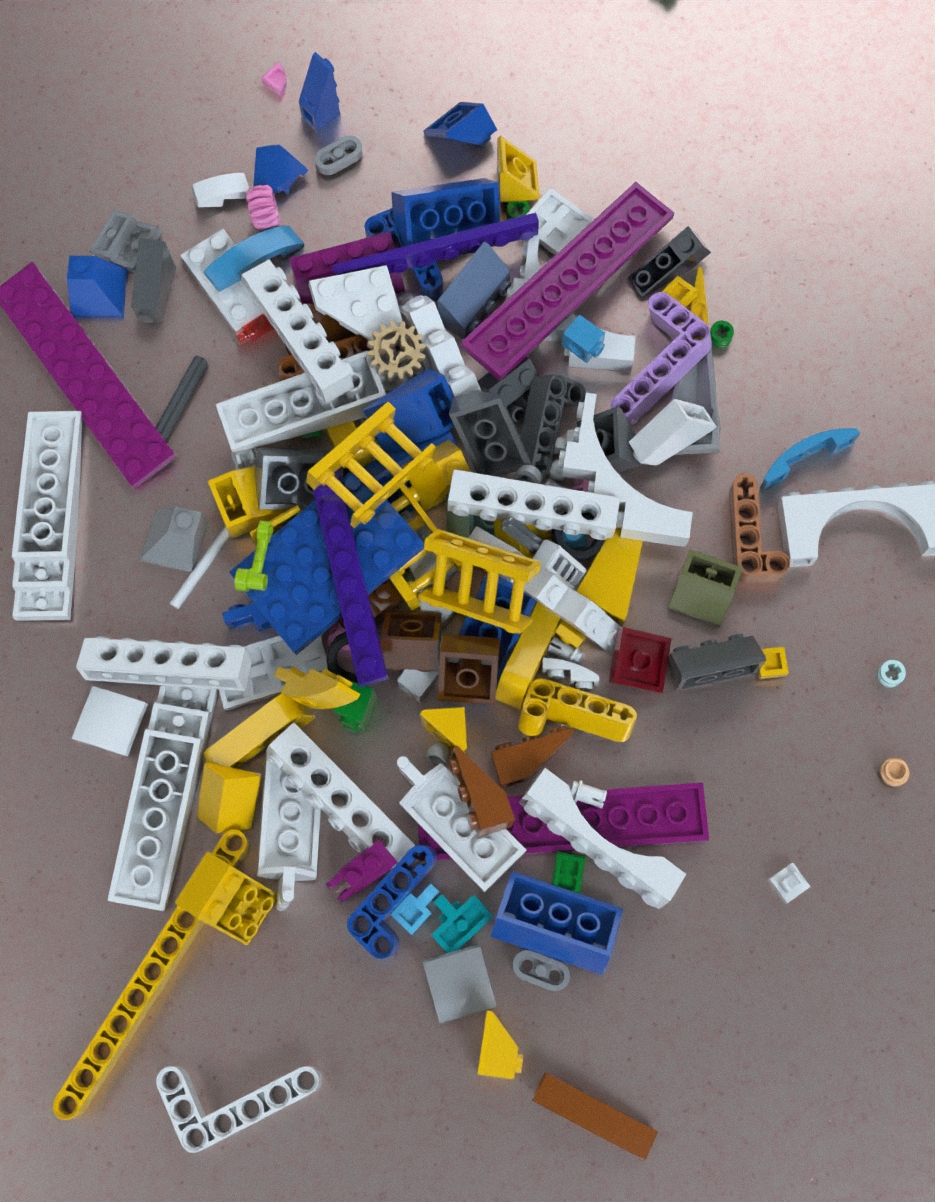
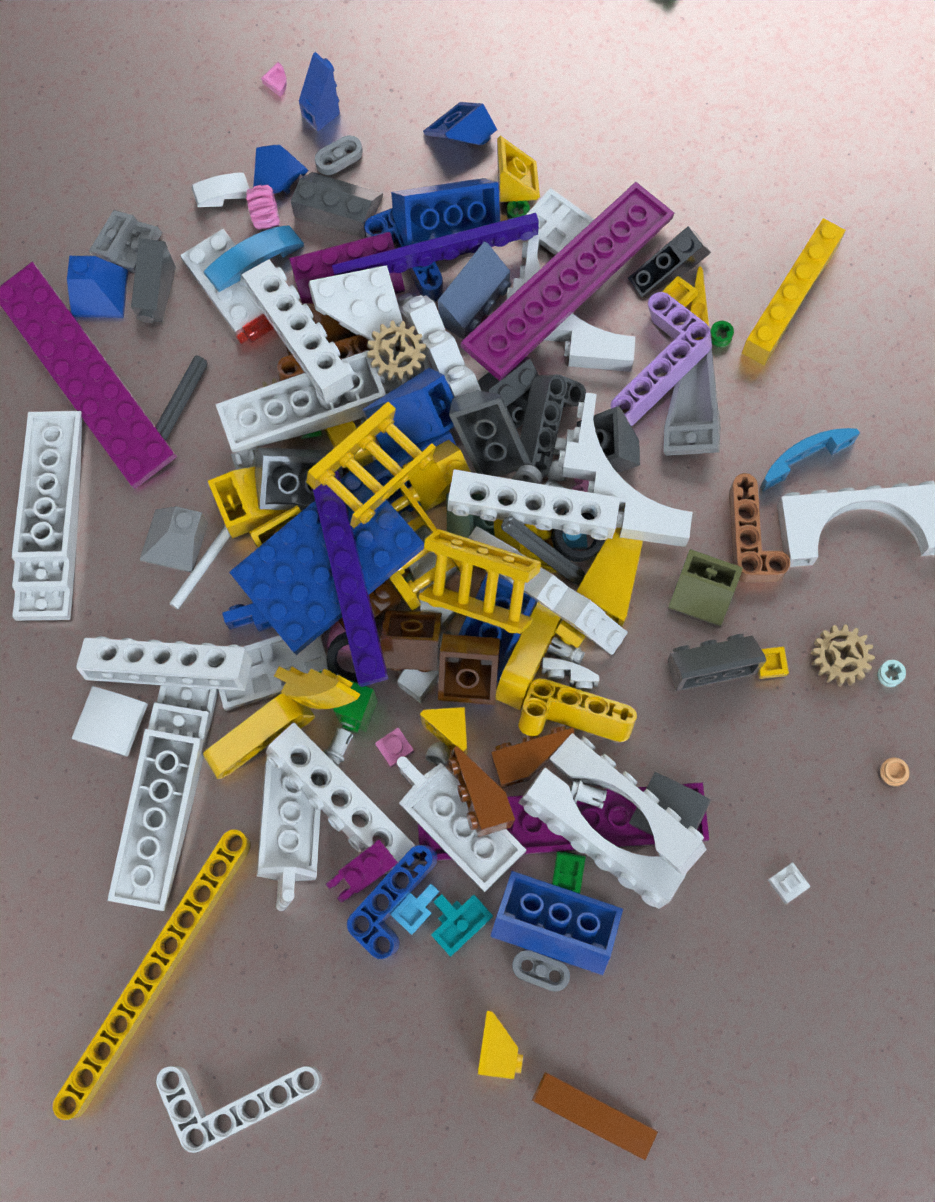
yellow slope [175,851,277,946] -> none
yellow slope [197,762,261,833] -> none
lime brick [235,520,274,592] -> none
light grey slope [422,944,497,1023] -> none
white slope [532,540,588,591] -> none
dark azure brick [562,314,605,363] -> none
dark red plate [609,627,672,693] -> none
white slope [629,399,717,466] -> none
none -> dark grey slope [291,172,383,238]
none -> white pin [323,728,353,766]
none -> bright pink plate [375,728,414,768]
none -> white arch [549,733,707,876]
none -> dark grey slope [629,772,711,836]
none -> yellow arch [742,218,846,366]
none -> tan gear [811,624,875,686]

